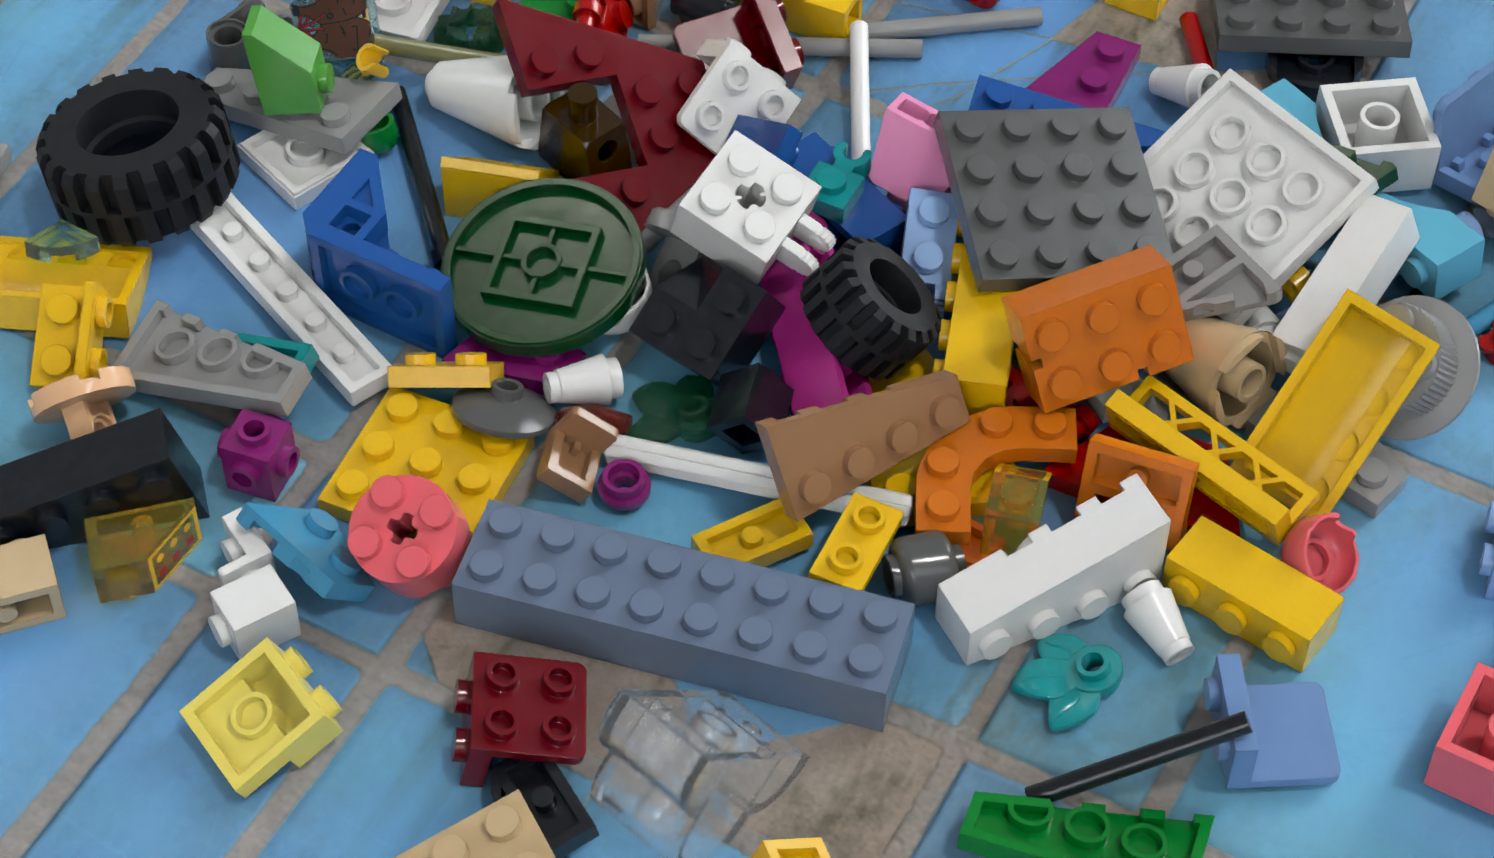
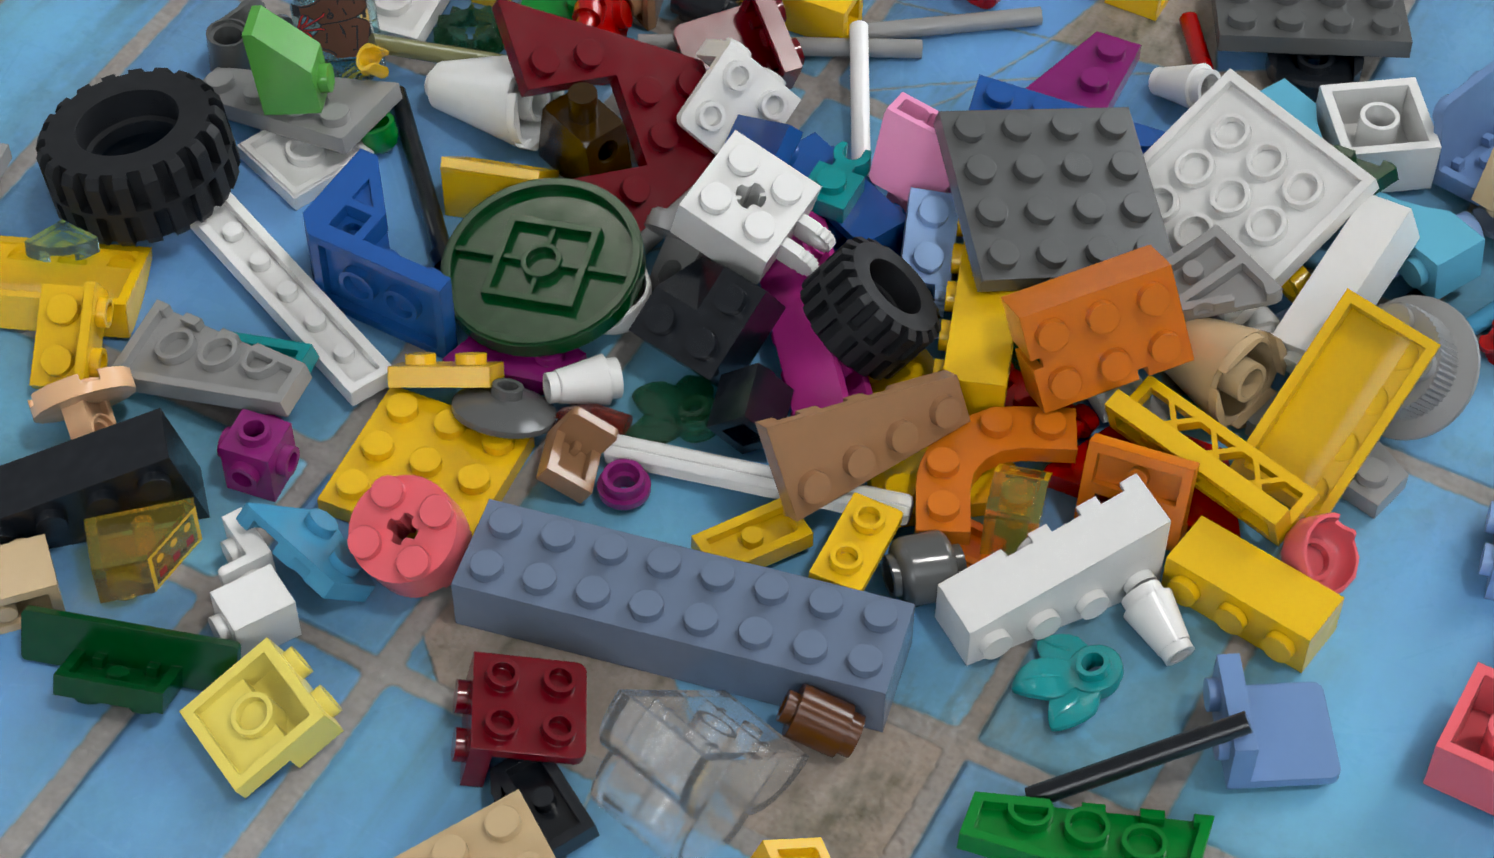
none -> dark green bracket [21,605,241,714]
none -> reddish brown brick [776,683,866,758]

